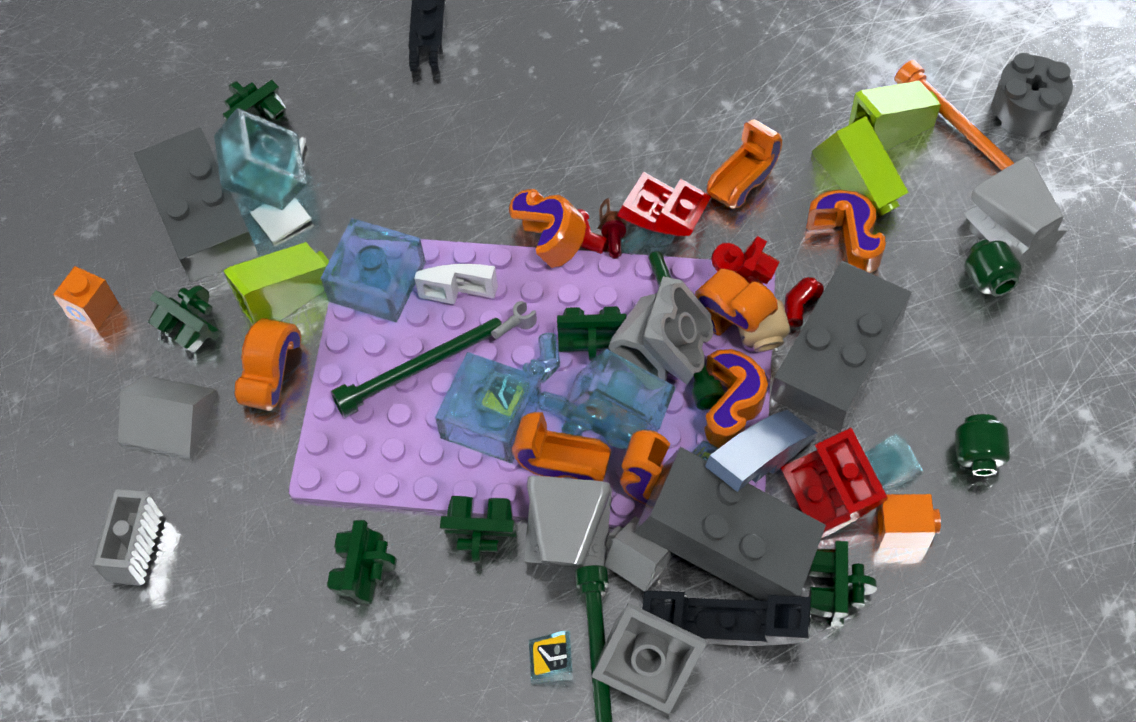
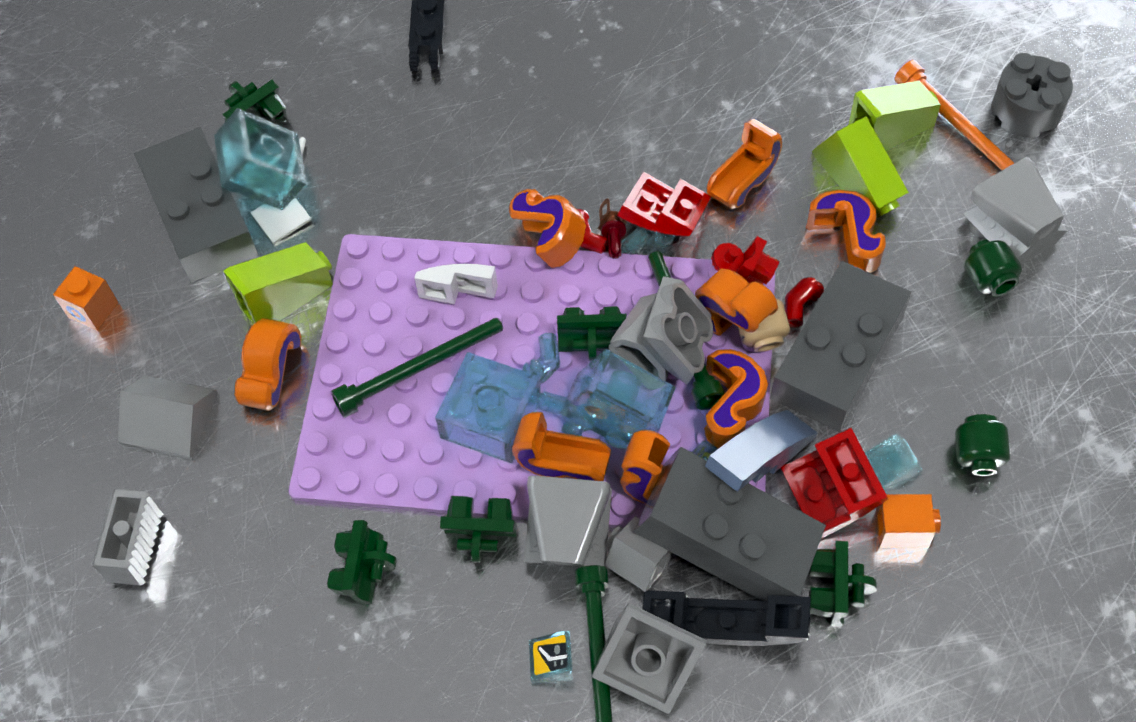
dark green hips [148,286,222,352] -> none
clear light blue brick [321,218,426,323] -> none
clear light blue slope [474,369,531,423] -> none
light grey hand [491,301,537,339] -> none

